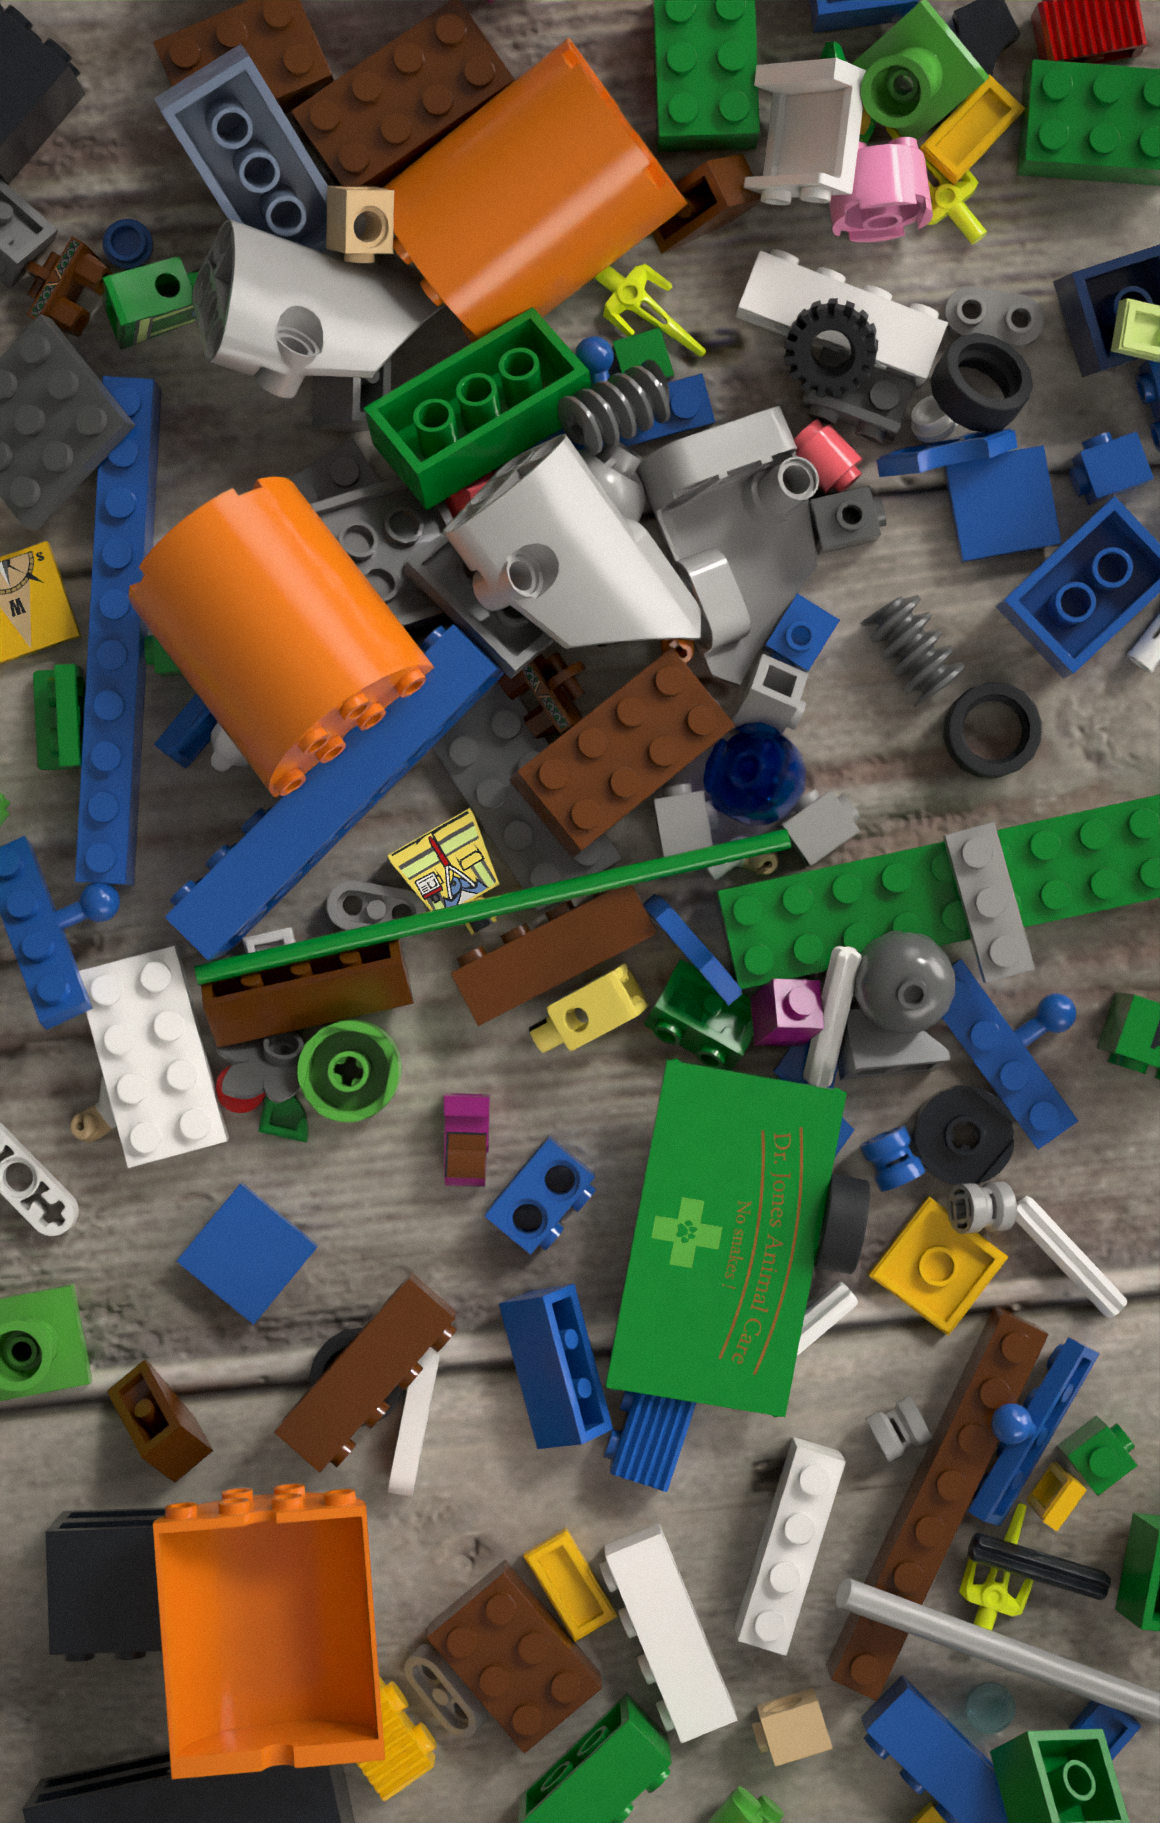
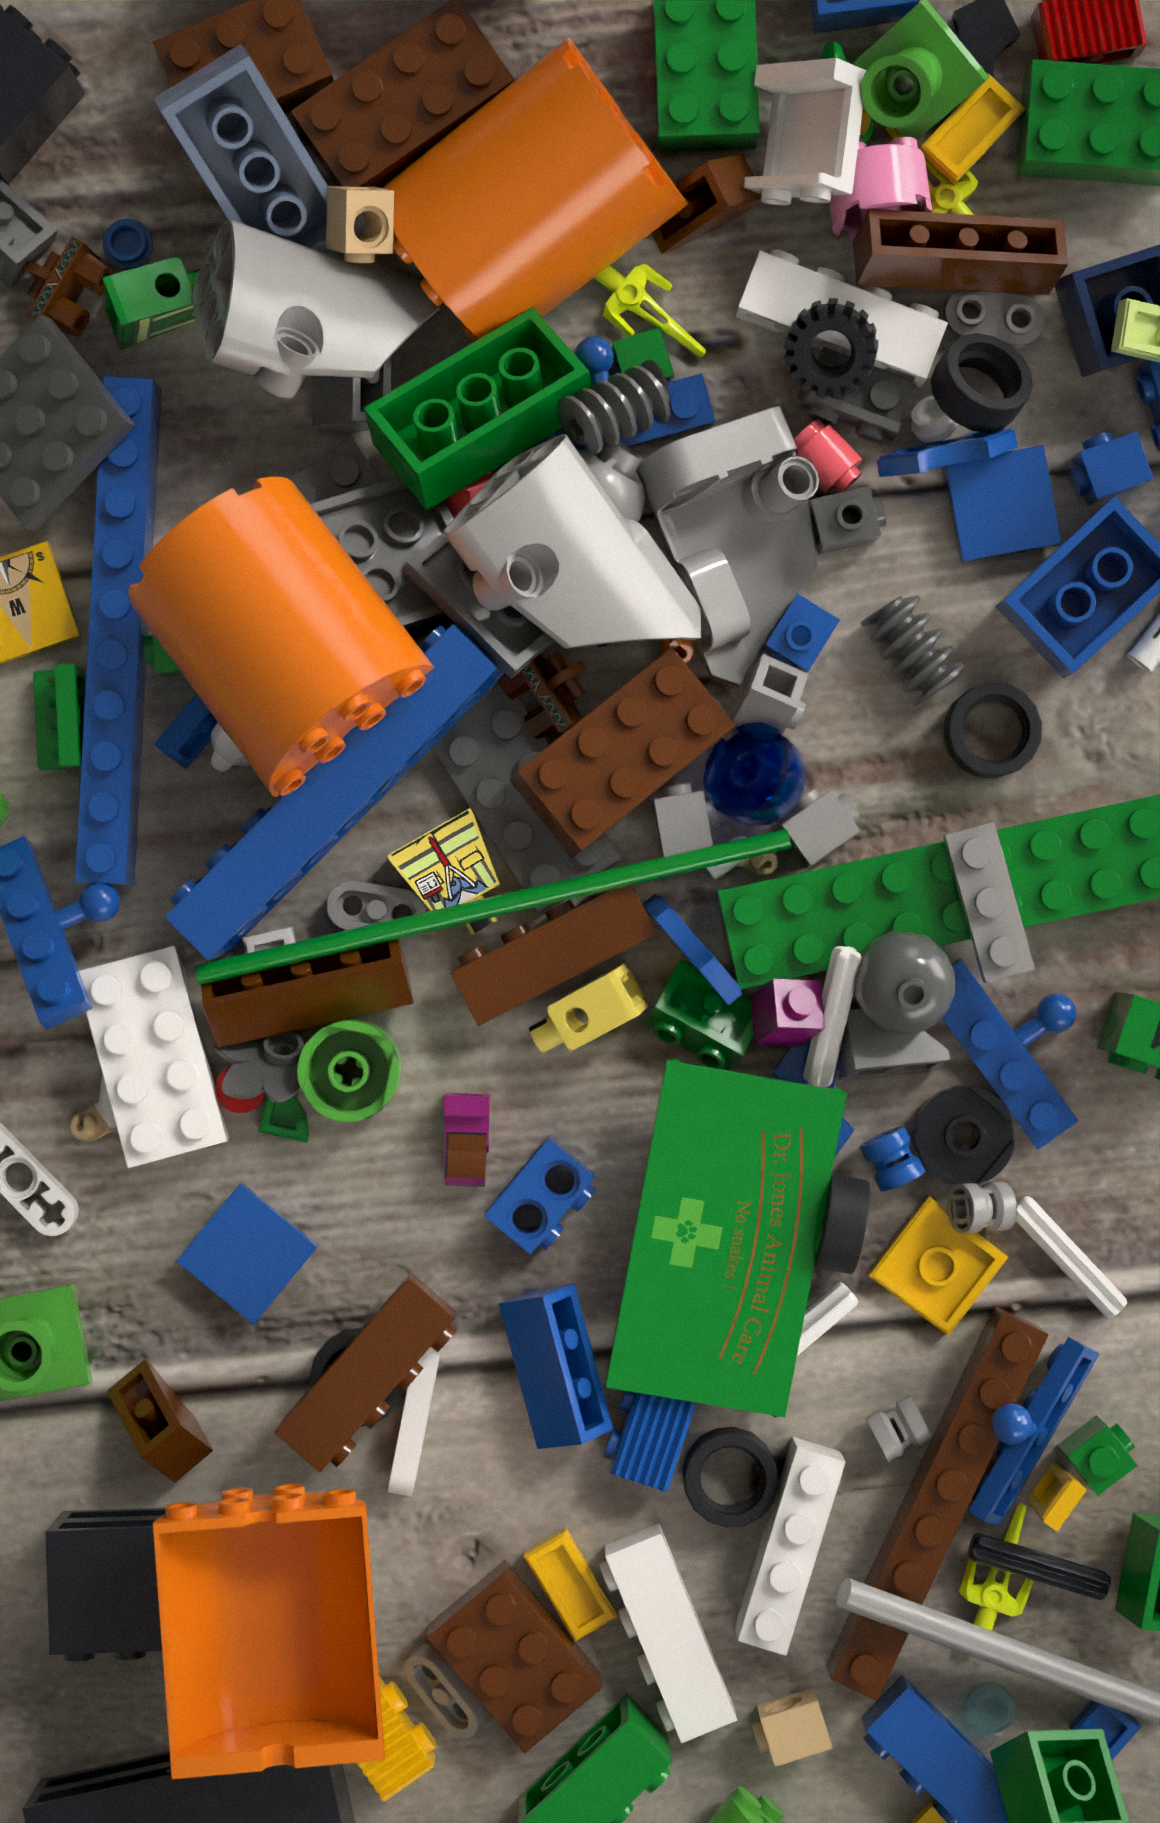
none -> black tyre [682,1427,779,1528]
none -> reddish brown brick [853,209,1068,295]

